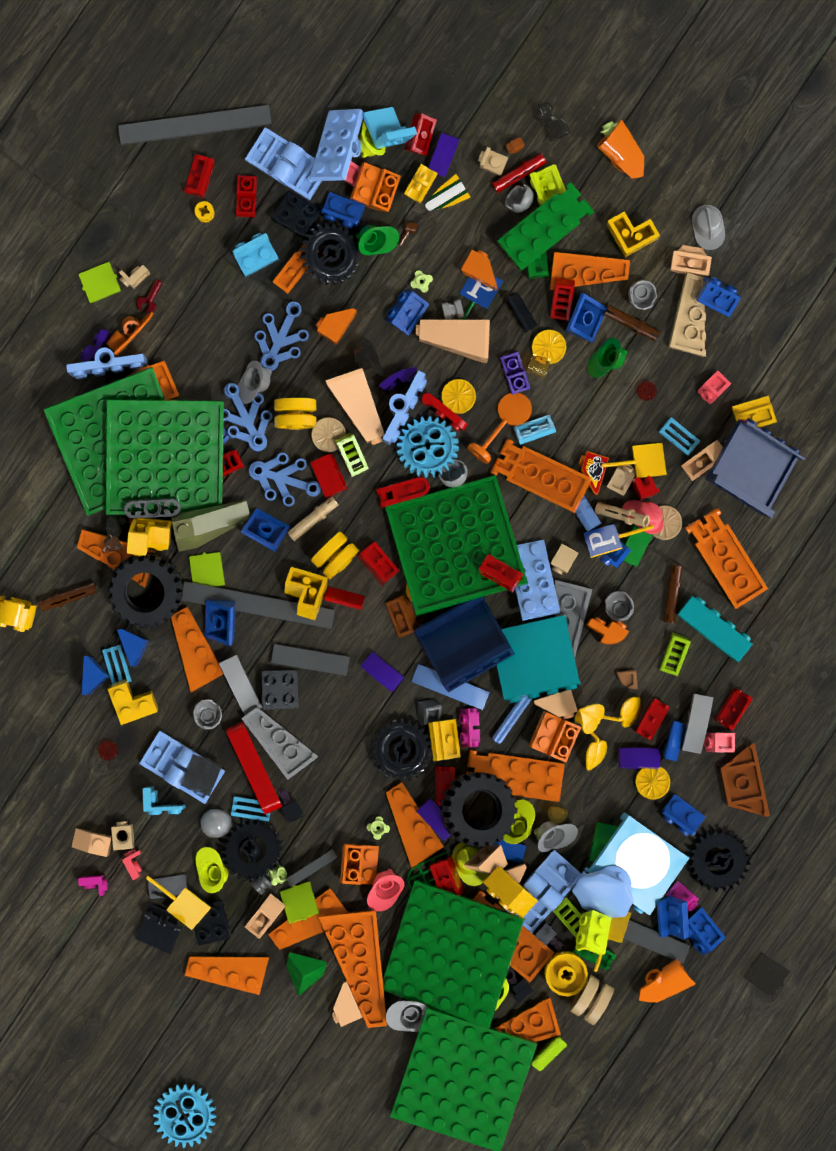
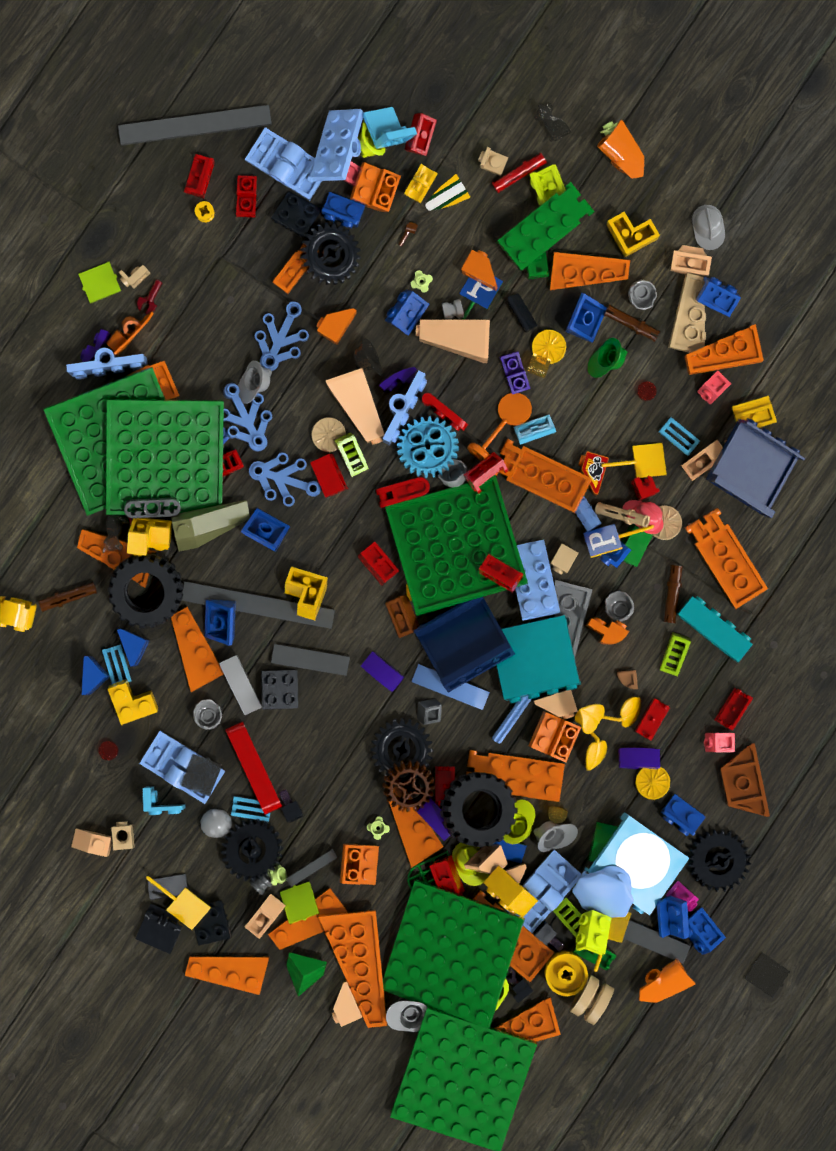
dark pink bracket [78,874,108,896] -> none
coral bracket [122,849,142,880] -> none
medium azure gear [153,1083,217,1148] -> none
lime piece [189,552,225,587] -> none
neon yellow piece [196,847,228,893] -> none
medium azure bracket [232,233,279,277] -> none
light grey wing [241,707,319,780] -> none
yellow wheel [274,398,317,430] -> none
tan pin [287,496,339,541] -> none
yellow wheel [311,531,359,580] -> none
red slope [324,587,365,610] -> none
green piece [356,225,399,255] -> none
coral piece [367,869,404,912] -> none
dark purple slope [429,133,459,177] -> none
yellow plate [429,719,461,761] -> none
yellow wheel [442,379,476,414] -> none
dark pink hinge [459,708,480,747] -> none
dark orange tile [505,137,525,154] -> none
light grey hair [505,184,534,213] -> none
lime slope [531,1036,567,1071] -> none
red slope [550,278,575,321] -> none
tan bracket [607,465,636,496] -> none
blue slope [663,721,686,761] -> none
light grey slope [682,694,714,754] -> none
none -> reddish brown gear [382,760,435,812]
none -> red hinge [464,452,509,494]
none -> orange wing [685,324,764,375]

